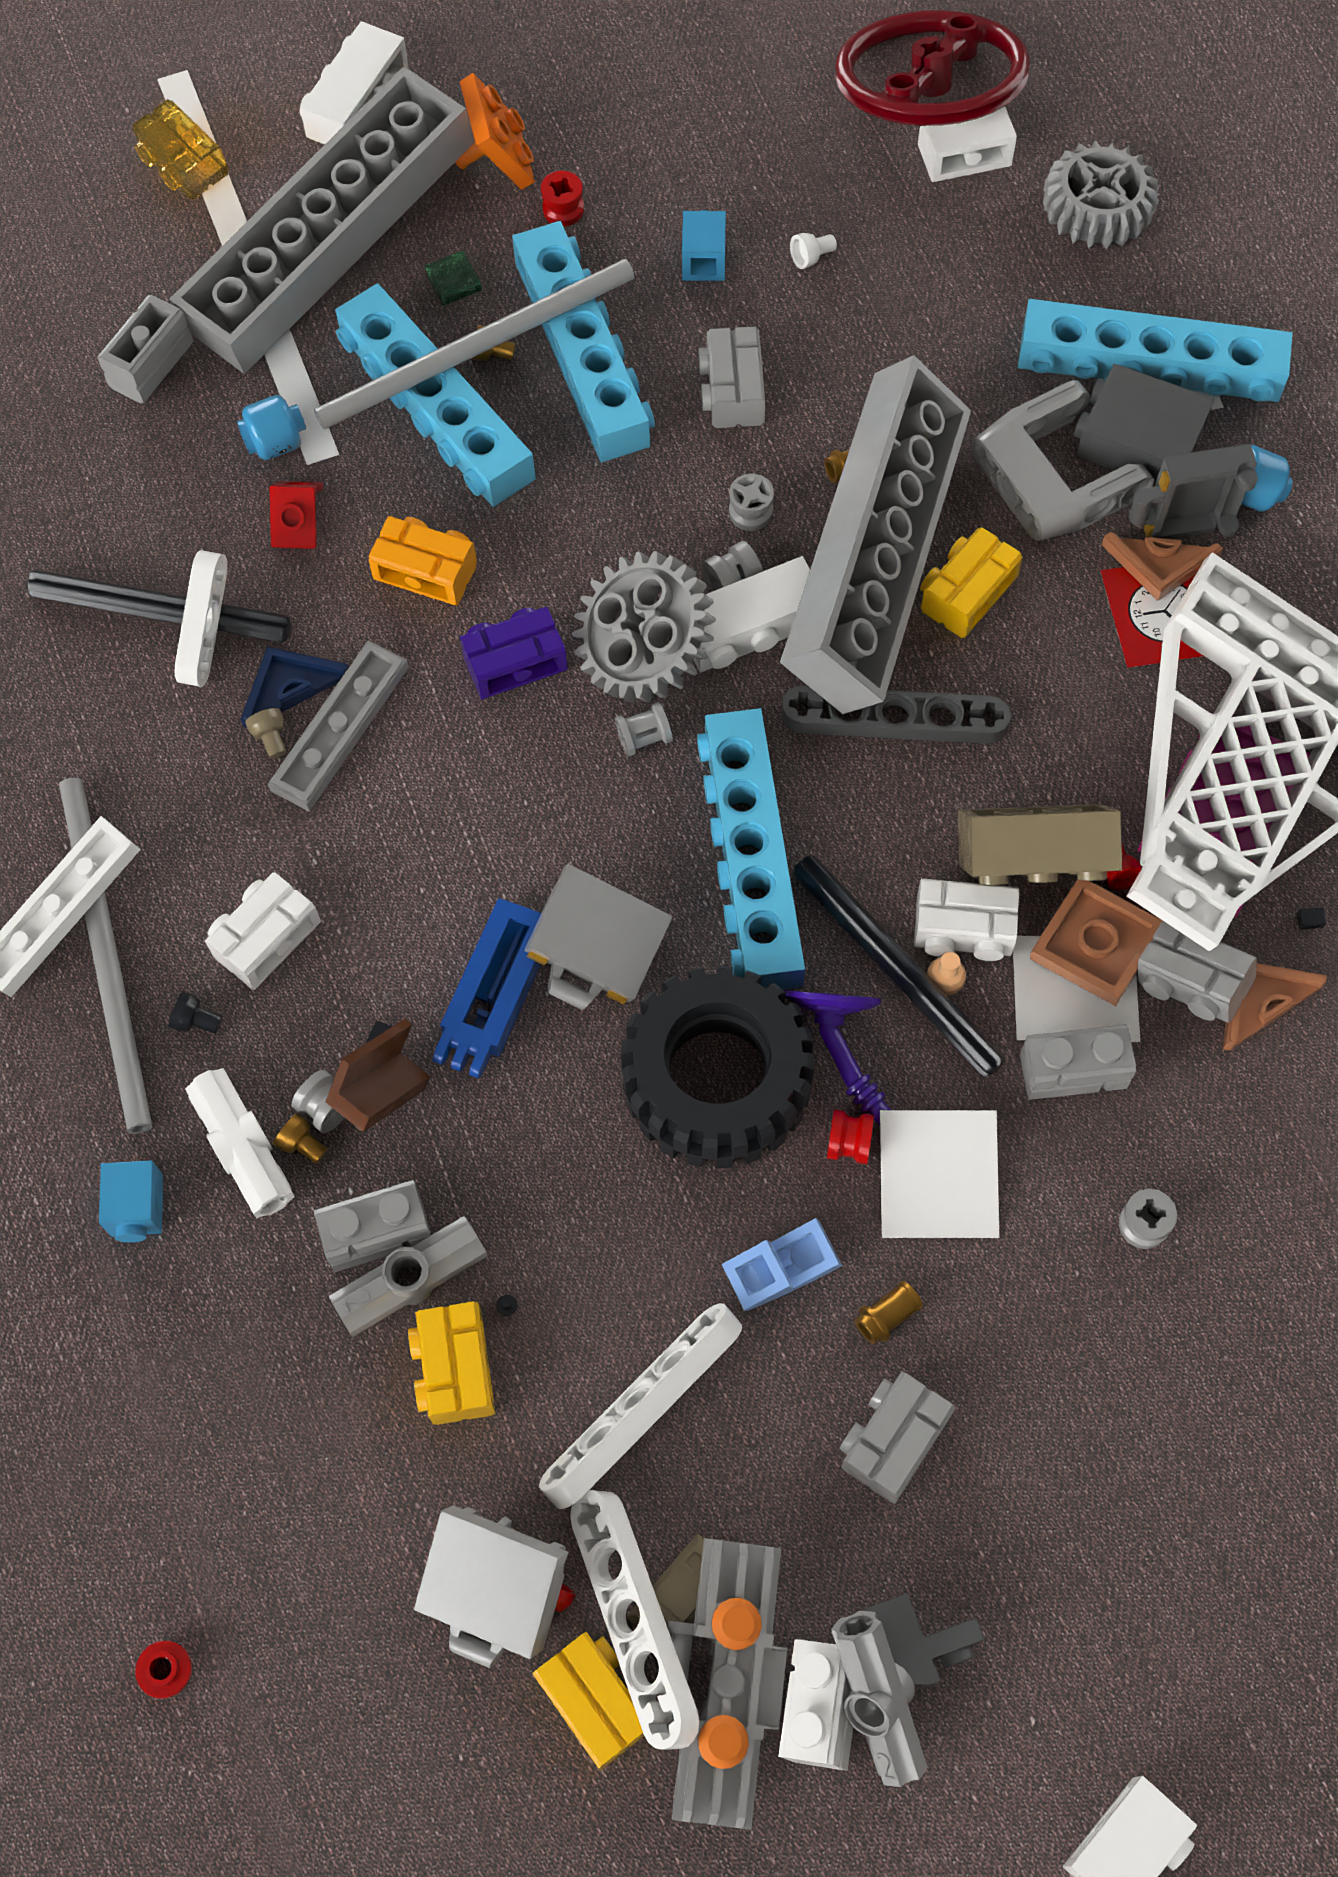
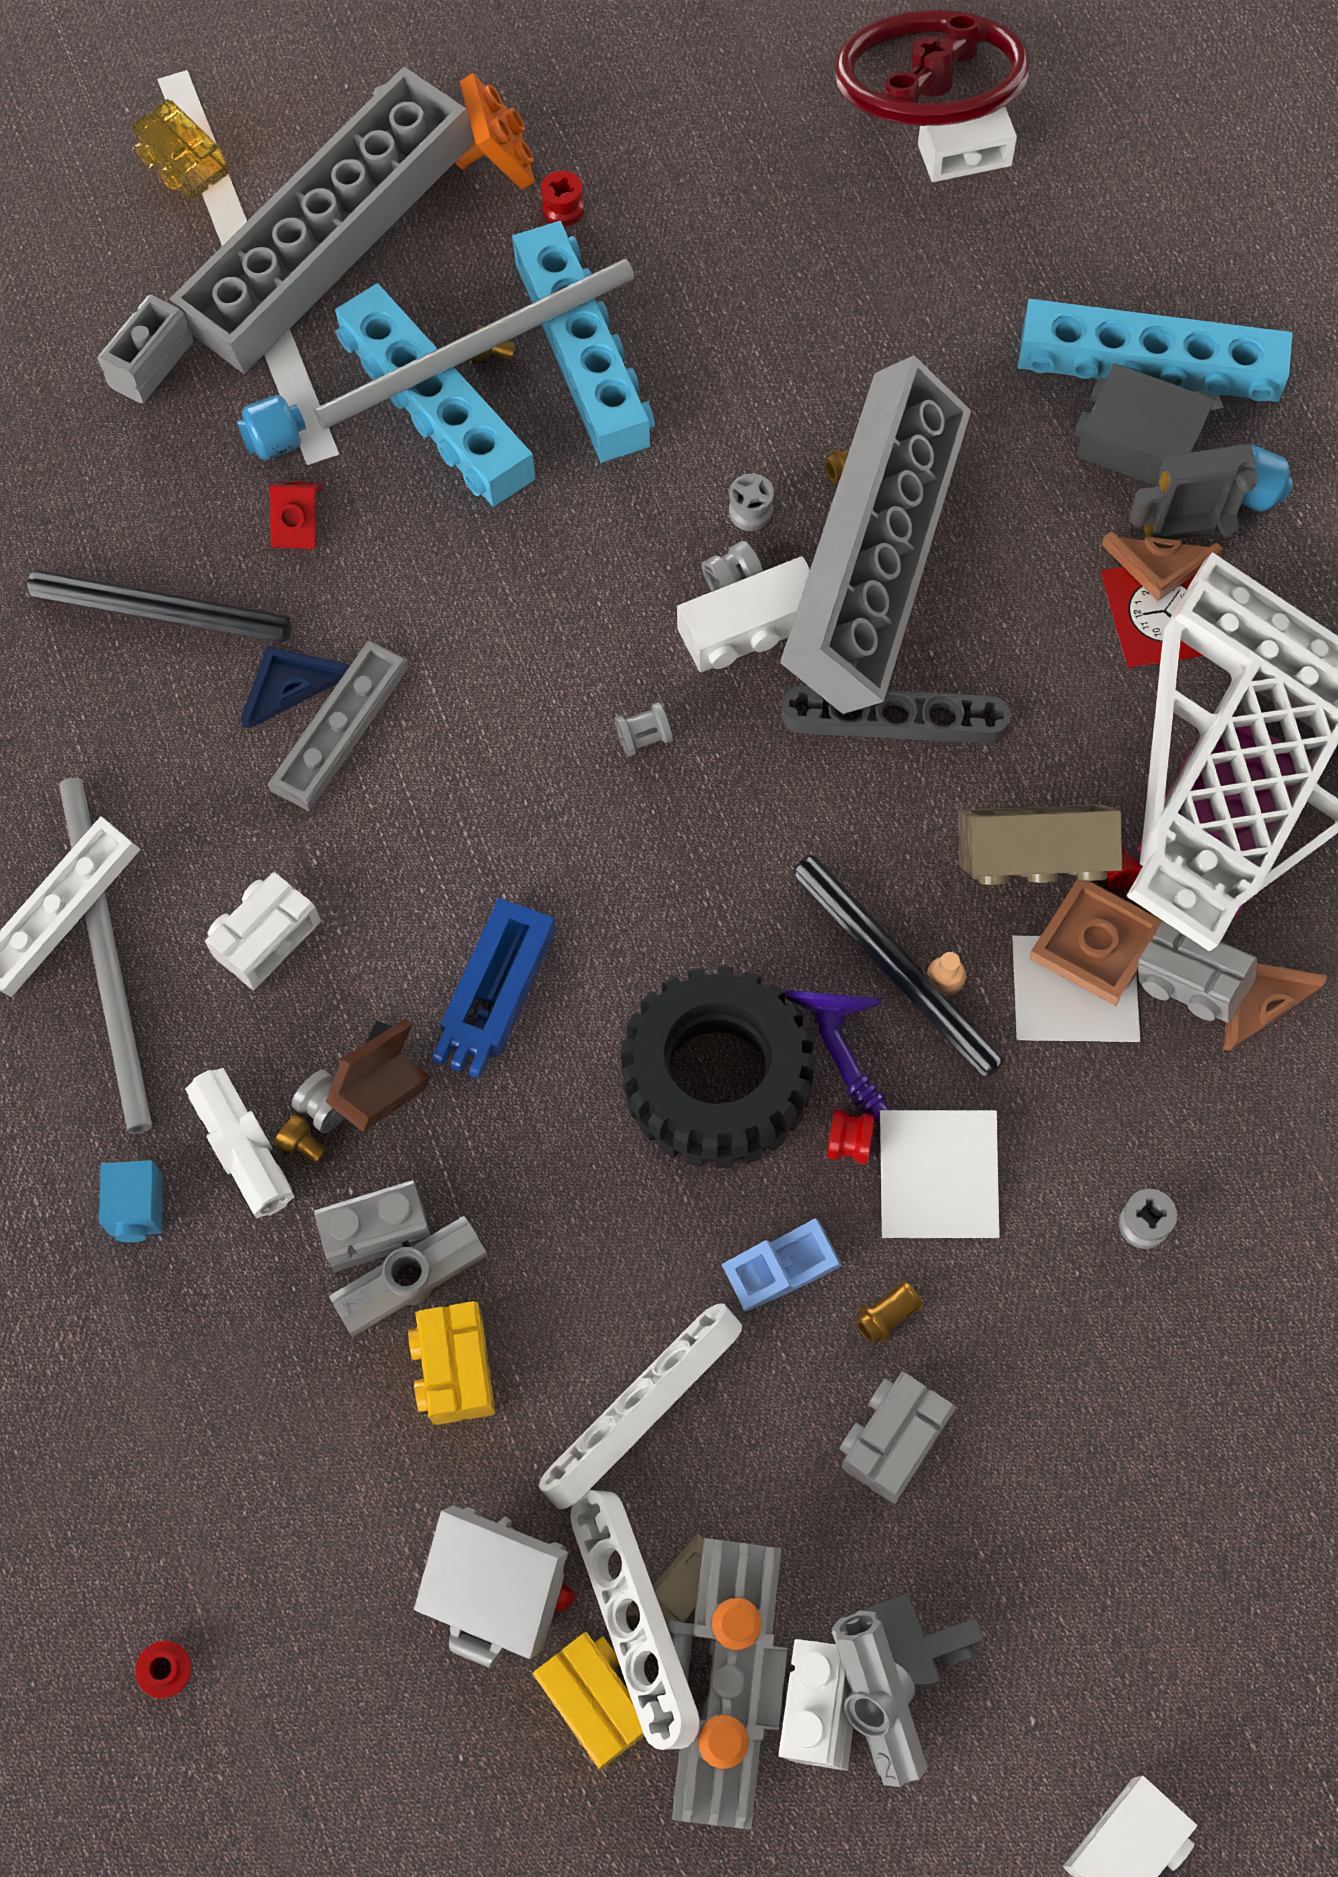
black piece [168,991,223,1034] -> none
white beam [175,550,227,687] -> none
dark tan piece [245,708,287,759] -> none
white brick [300,21,409,144] -> none
light orange brick [368,516,477,606] -> none
clear green tile [424,250,482,306] -> none
dark purple brick [459,606,568,700] -> none
black piece [497,1295,518,1316] -> none
light grey piece [524,864,673,1010] -> none
light grey gear [572,551,716,703] -> none
dark azure brick [682,210,726,281] -> none
medium azure brick [697,708,805,990] -> none
light grey brick [698,326,765,428] -> none
white piece [790,233,837,269] -> none
white brick [914,878,1019,961] -> none
yellow brick [920,527,1023,638] -> none
light grey connector [972,380,1155,541] -> none
light grey brick [1020,1024,1136,1100] -> none
light grey gear [1043,140,1159,250] -> none
black piece [1297,908,1327,930] -> none

